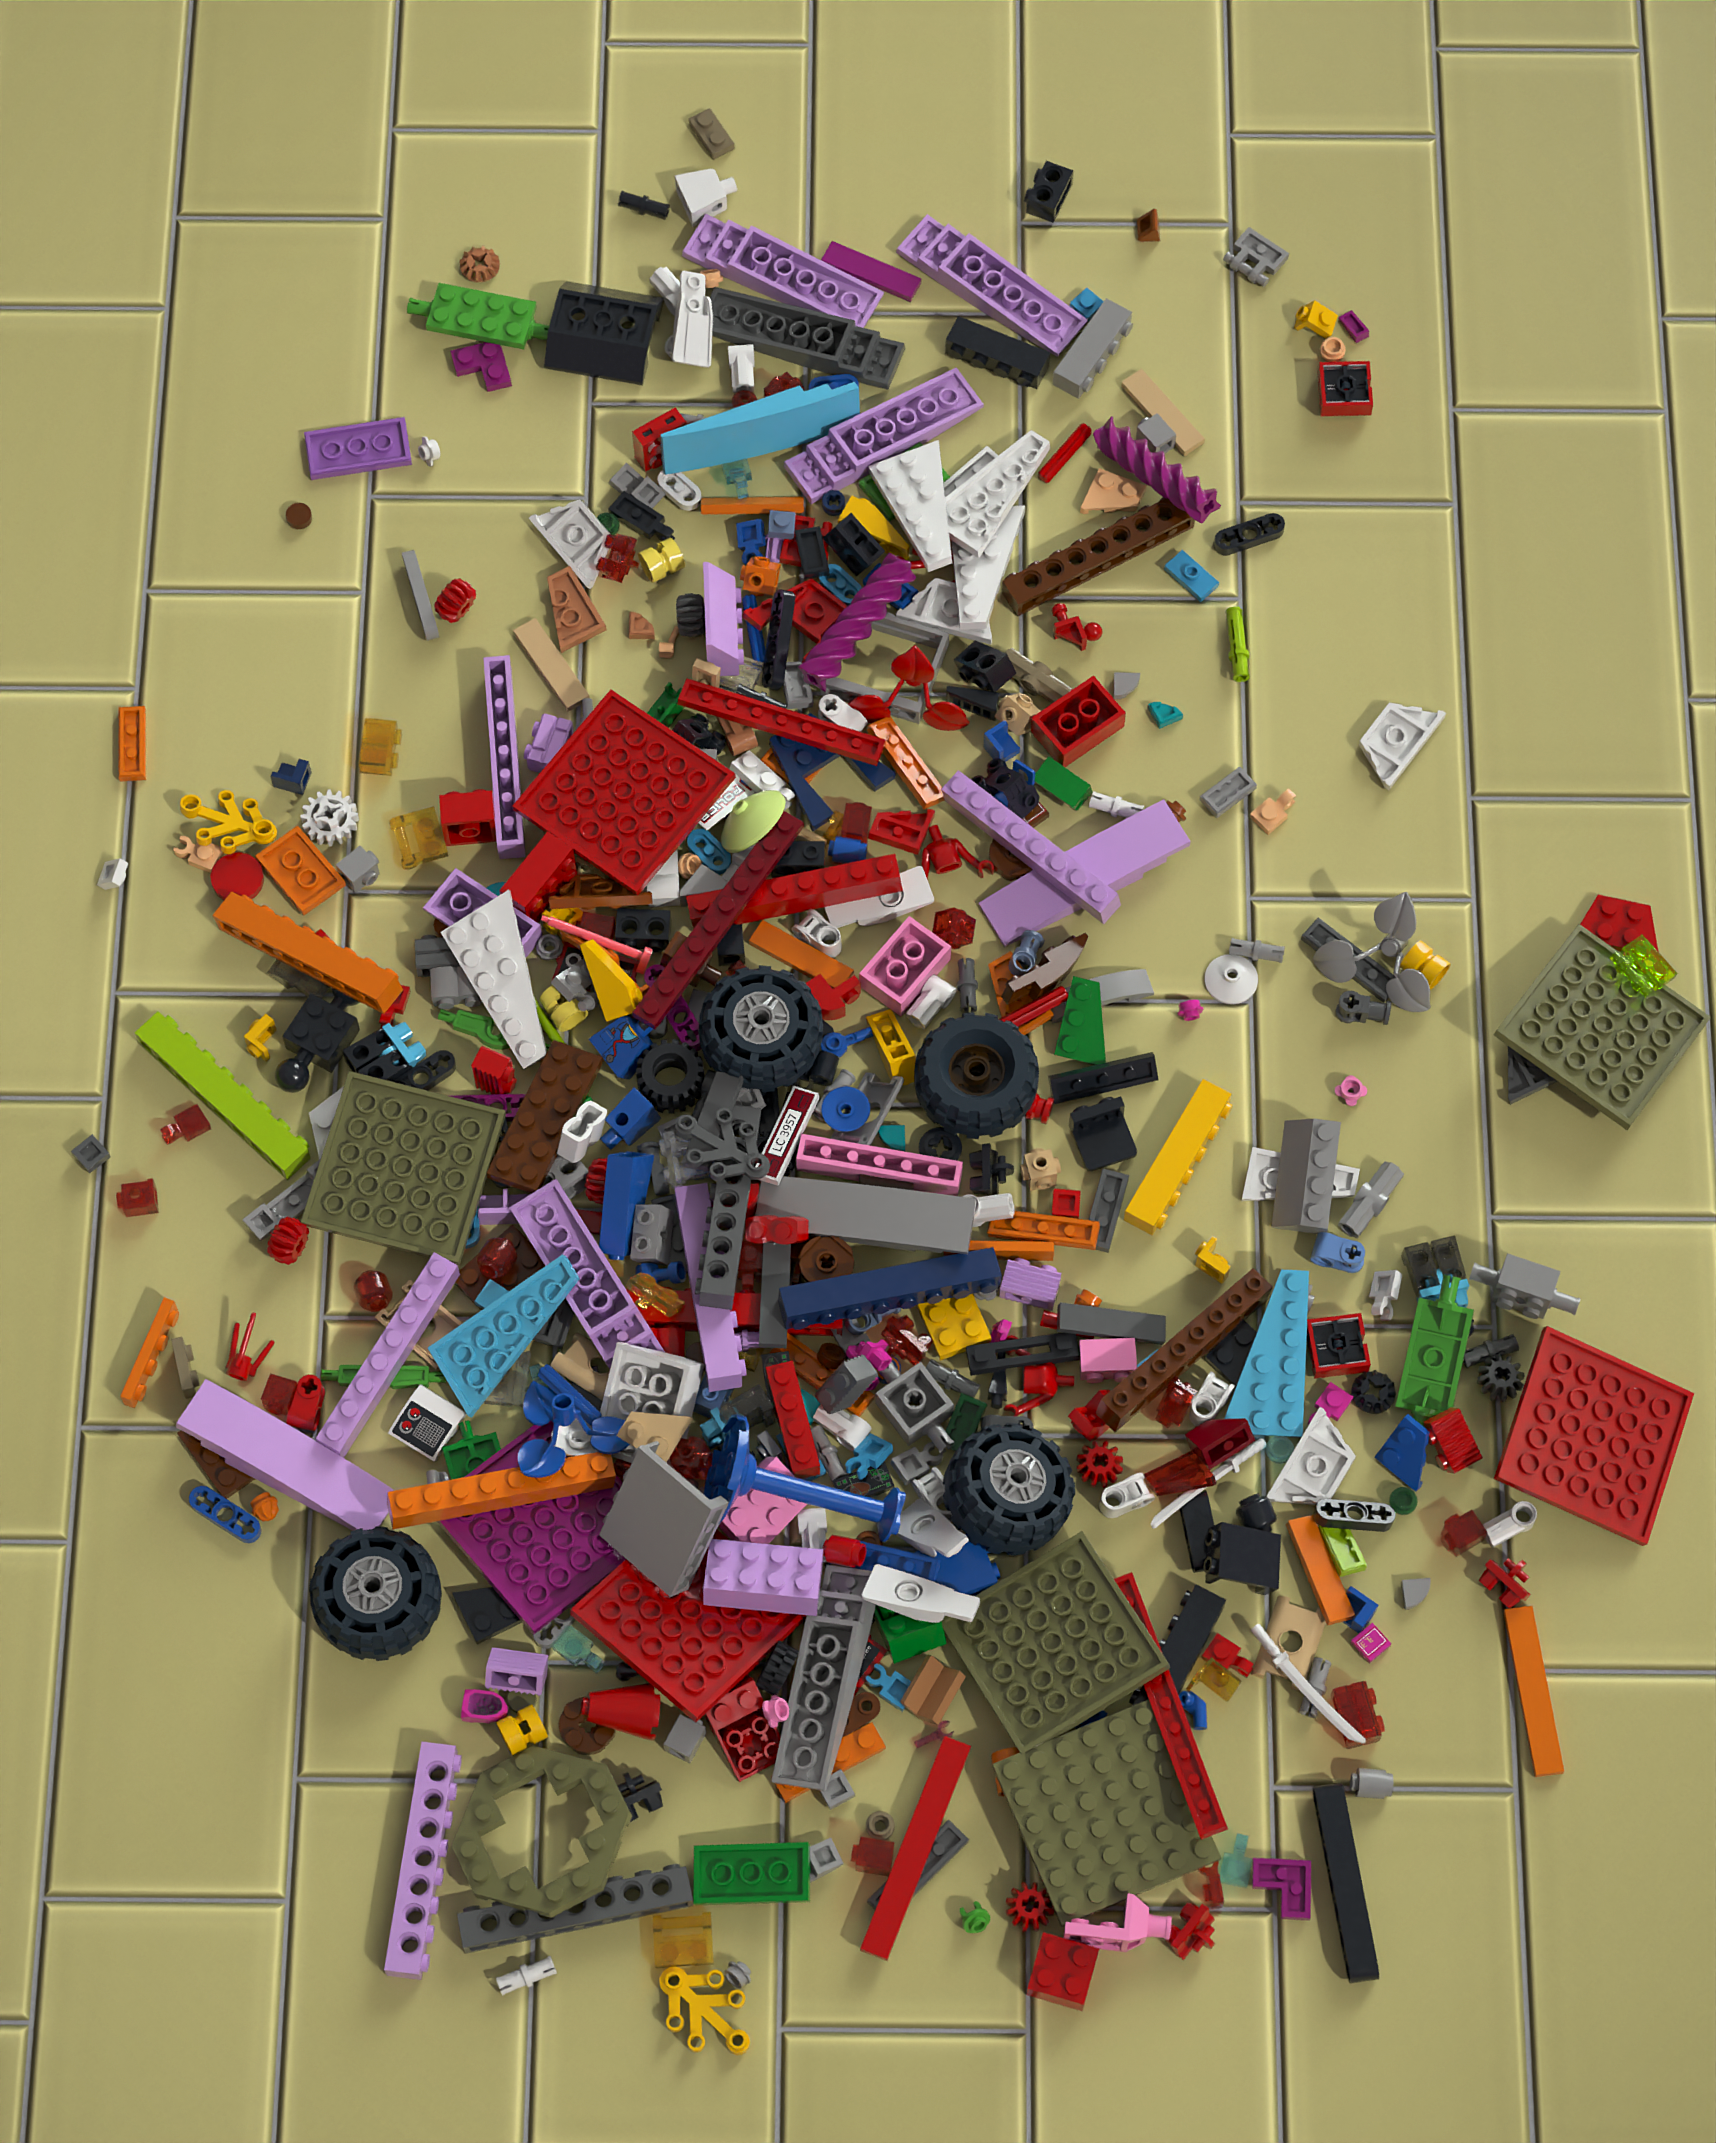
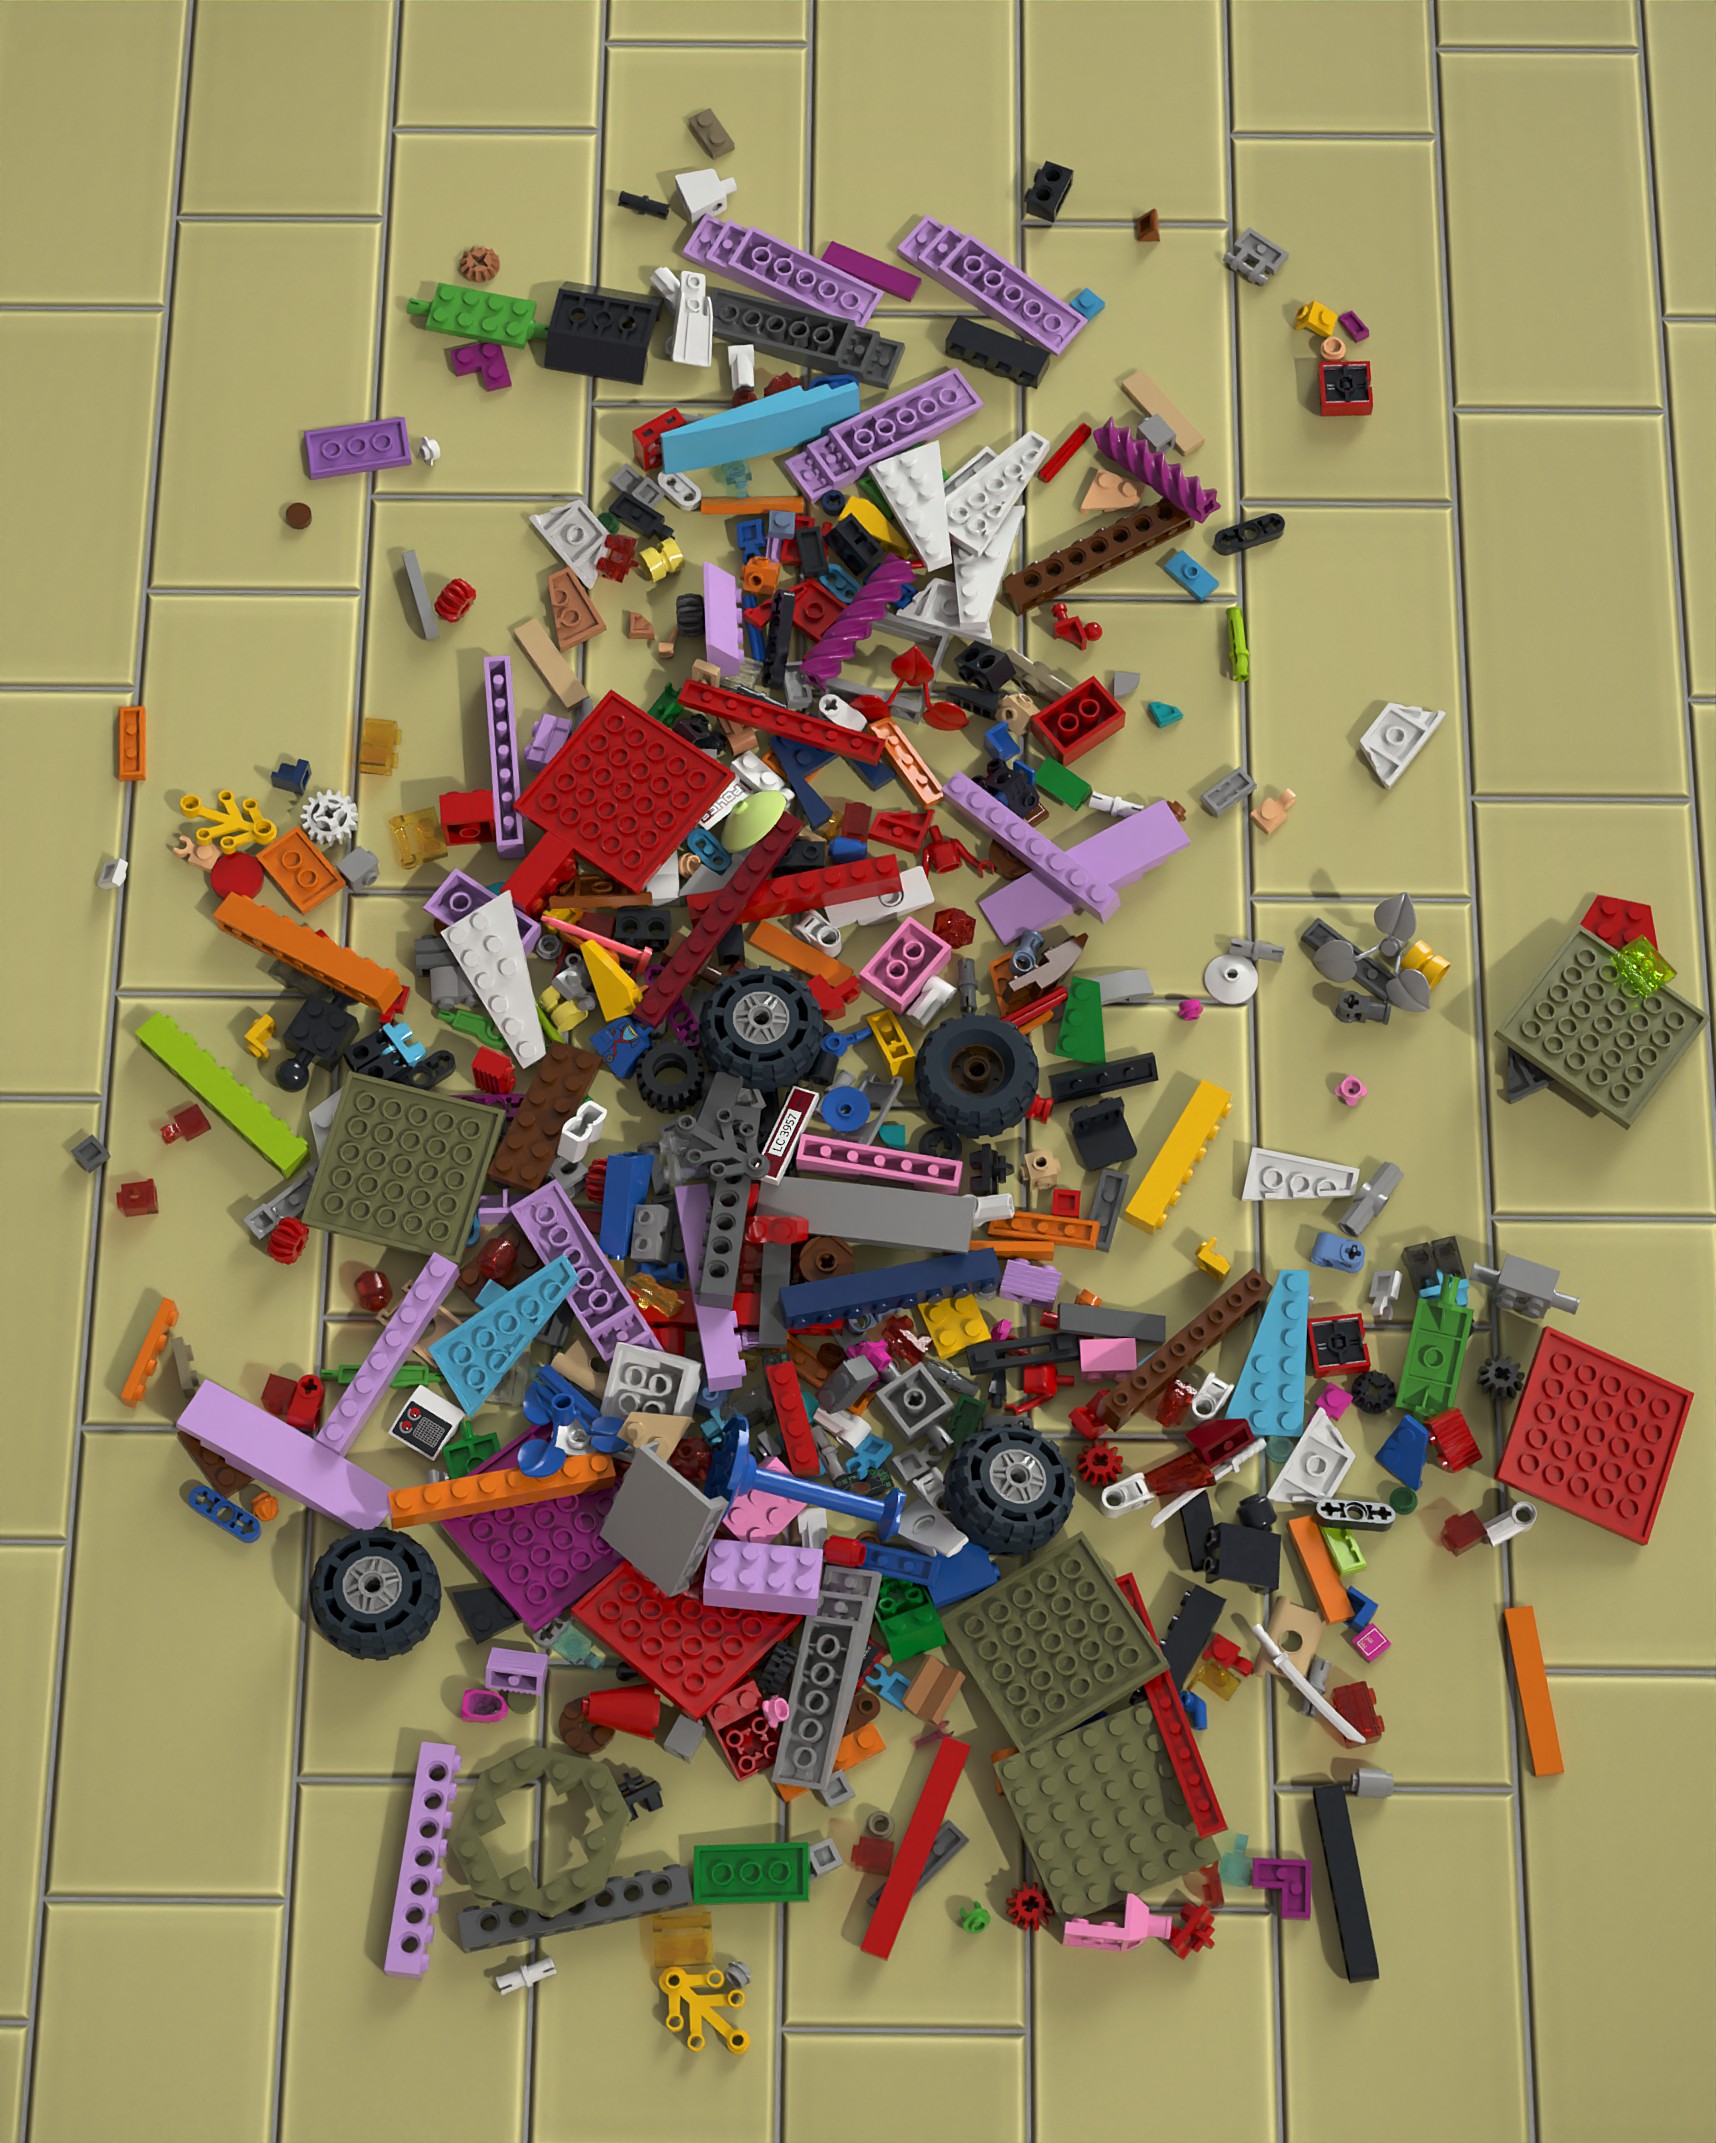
red plant [225,1312,275,1381] -> none
yellow wheel [496,1704,548,1756] -> none
blue torso [600,1087,661,1150] -> none
light nougat plate [700,269,724,288] -> none
white piece [862,1564,980,1623] -> none
red brick [1026,1932,1100,2011] -> none
light grey brick [1053,298,1133,399] -> none
black wing [1205,1320,1257,1389] -> none
light grey slope [1271,1118,1341,1234] -> none
light grey tile [1401,1578,1430,1610] -> none
dark grey pin [1463,1334,1519,1368] -> none
red hips [1479,1558,1531,1608] -> none

